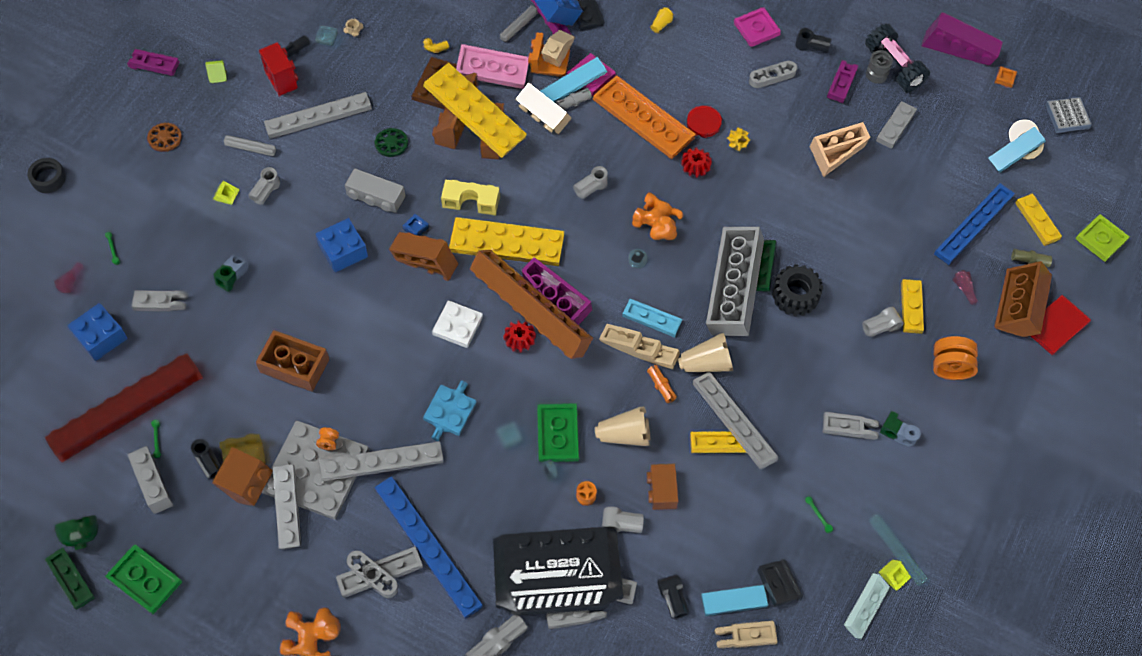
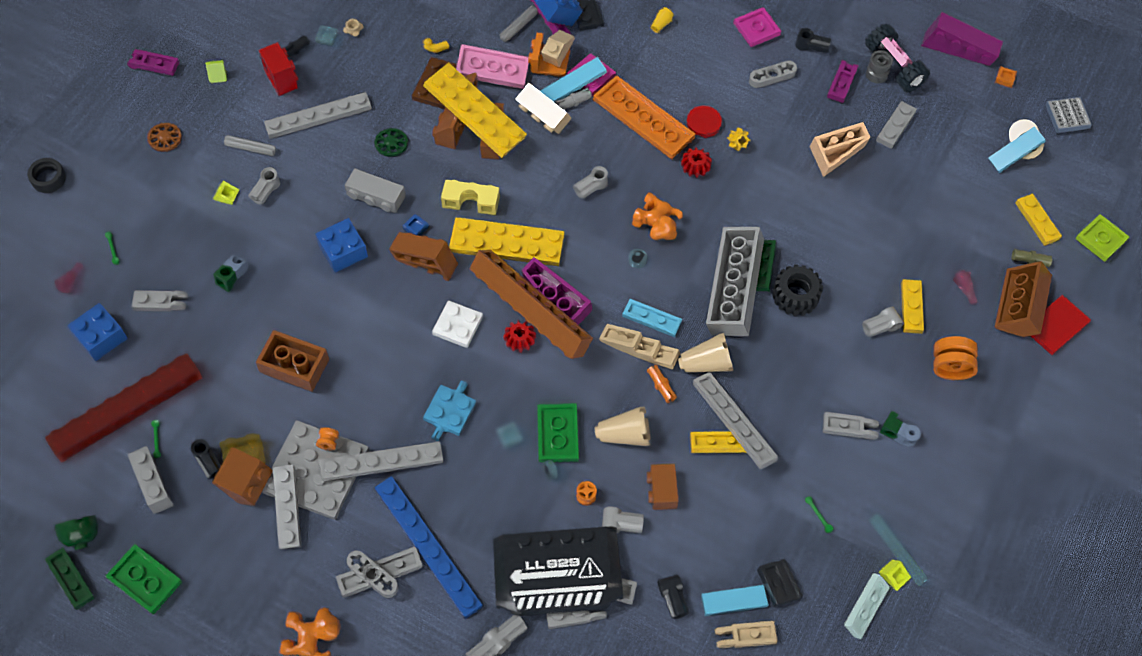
blue plate [934,183,1015,265] -> none

